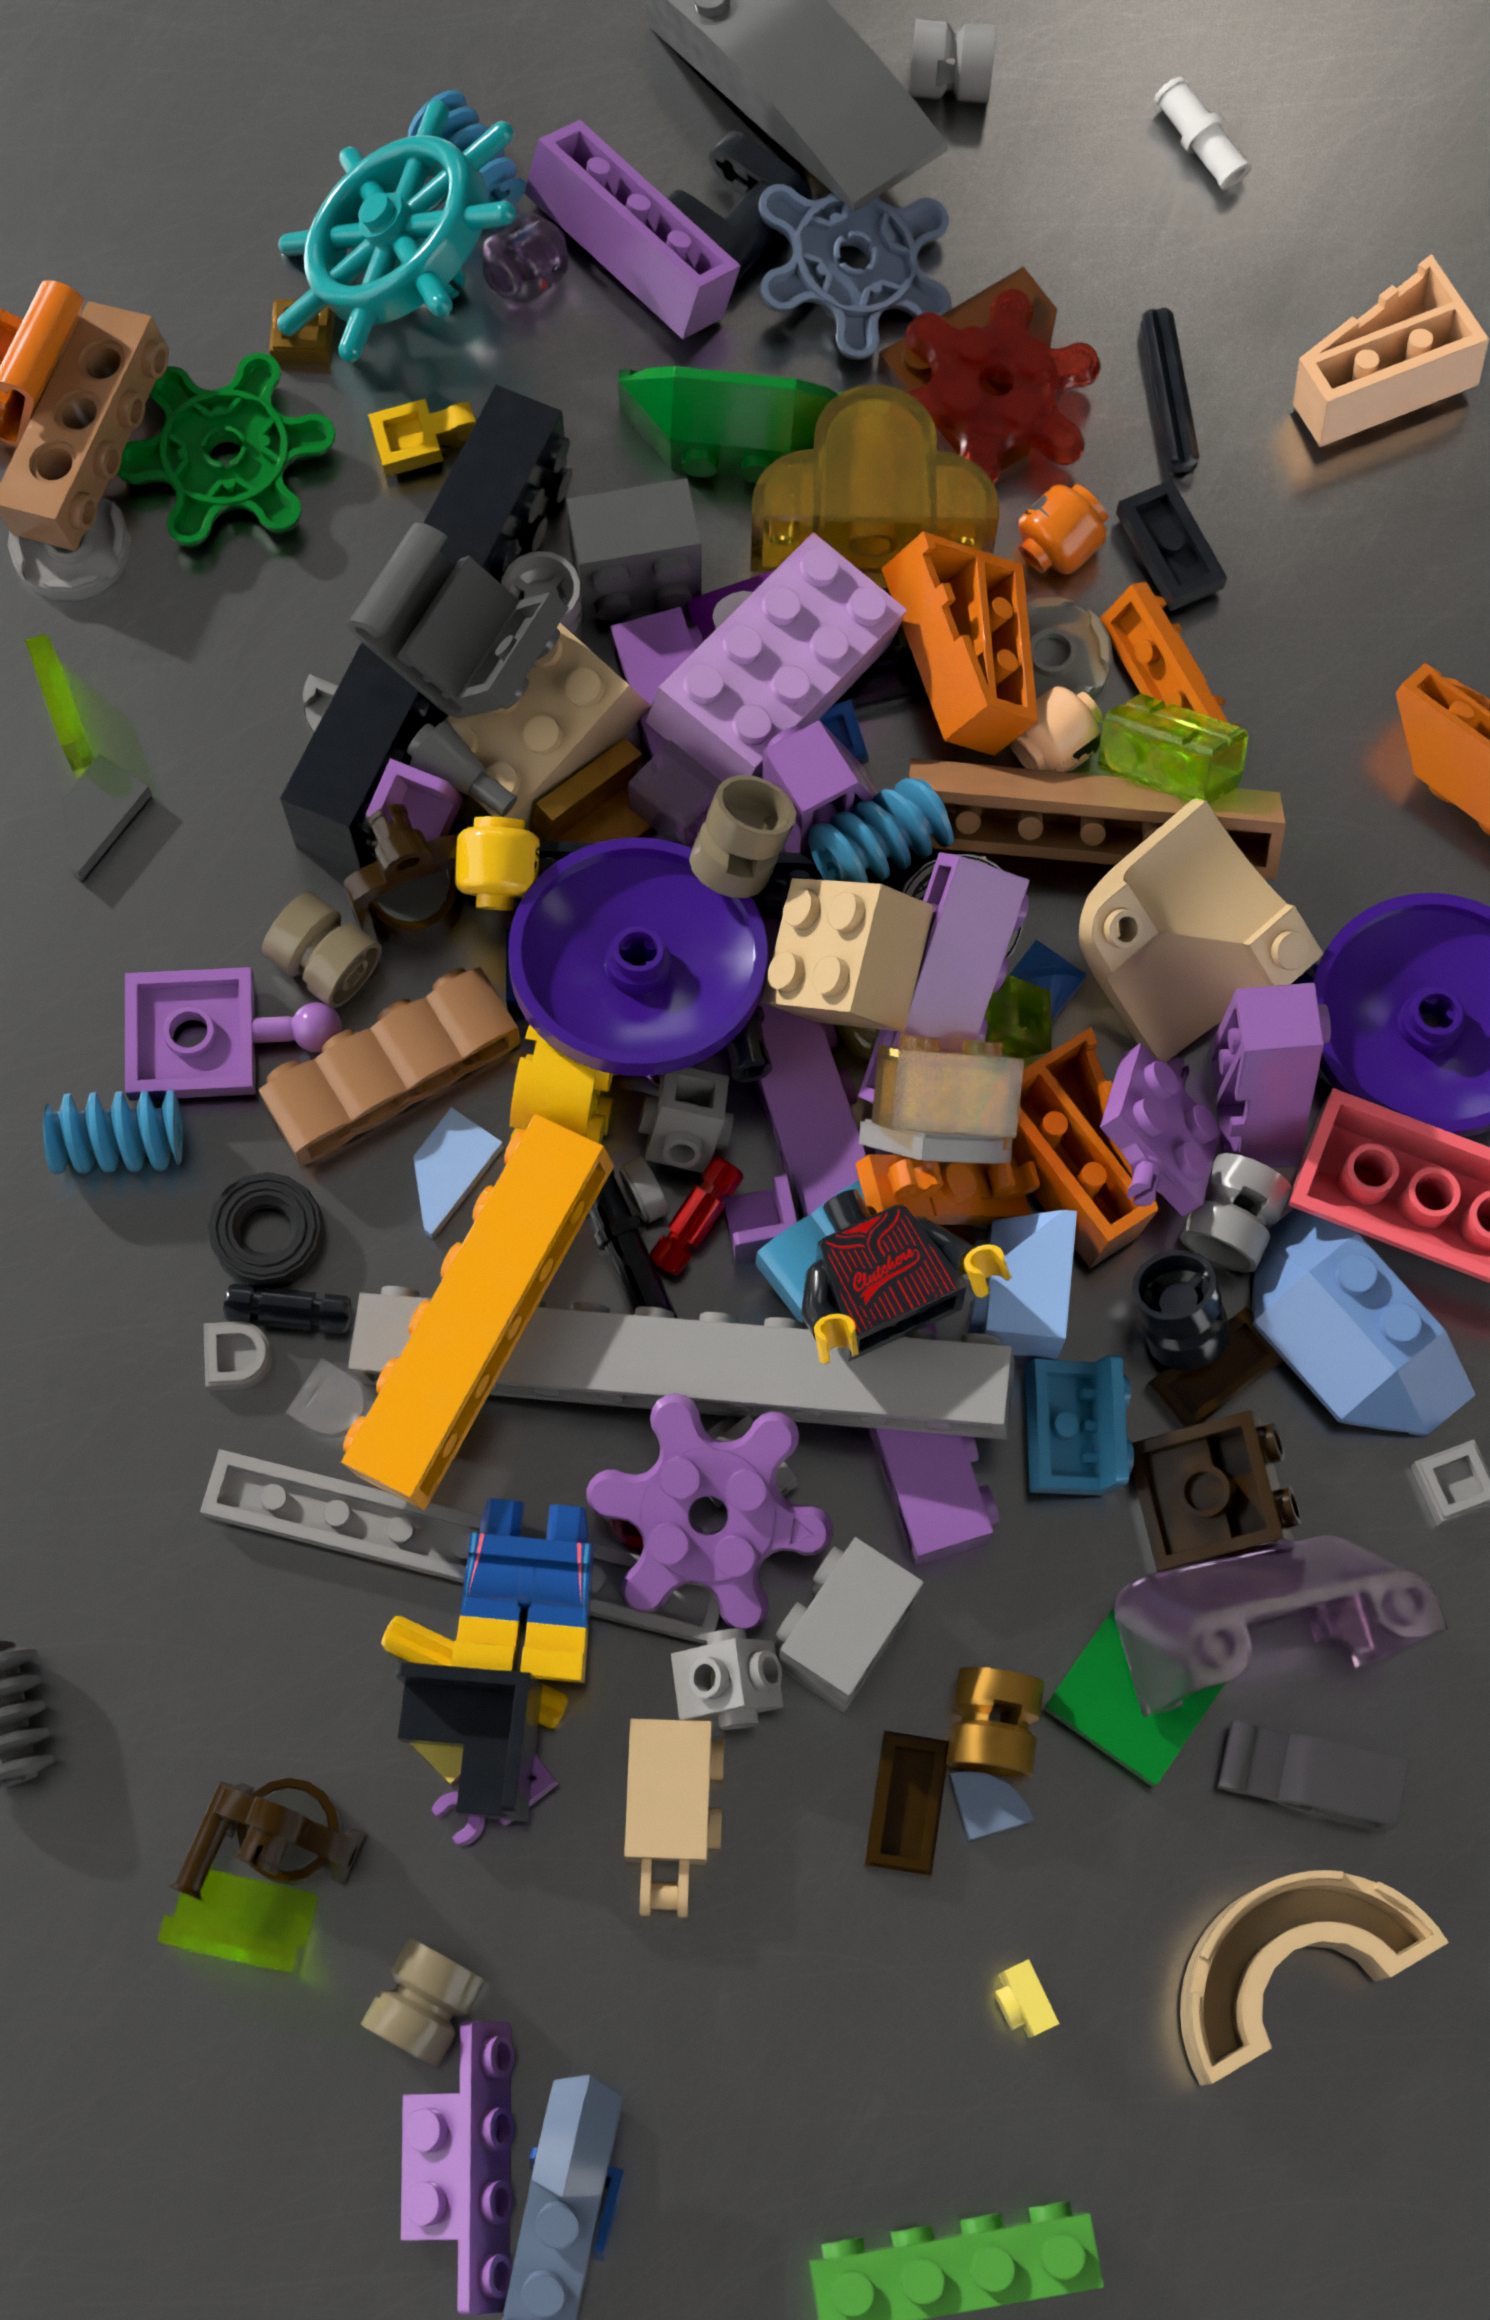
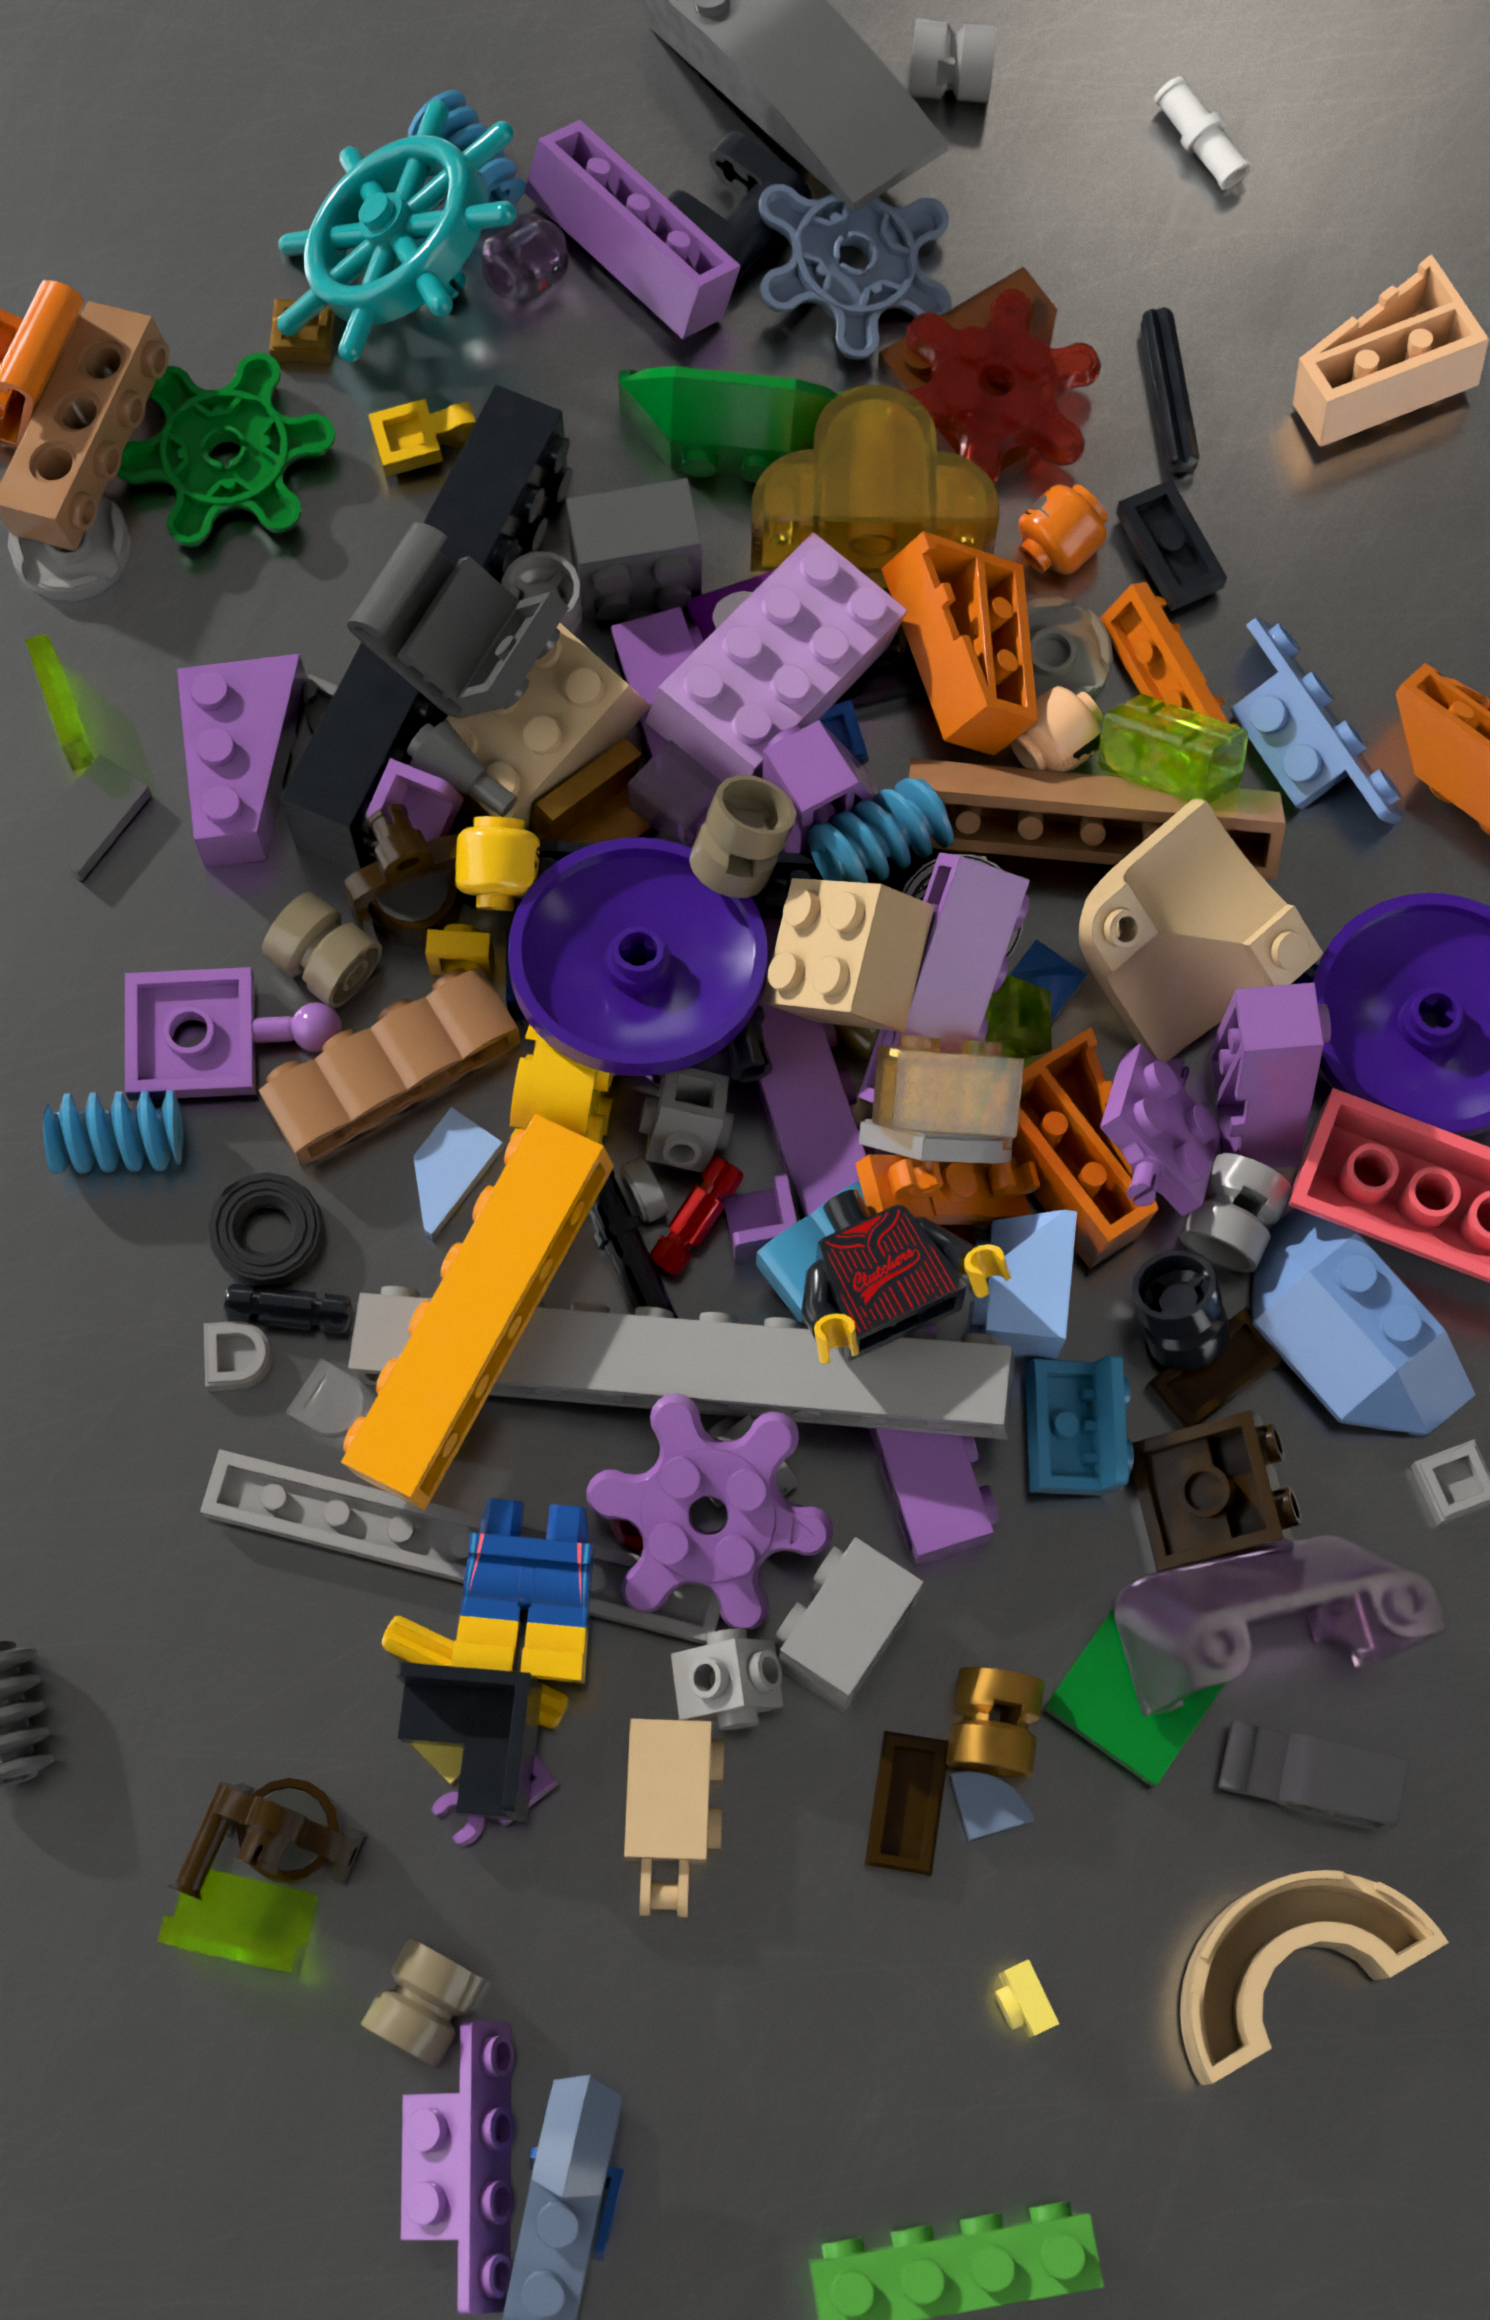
none -> medium lavender wedge [177,653,307,868]
none -> yellow plate [425,924,494,978]
none -> medium blue bracket [1229,617,1404,825]

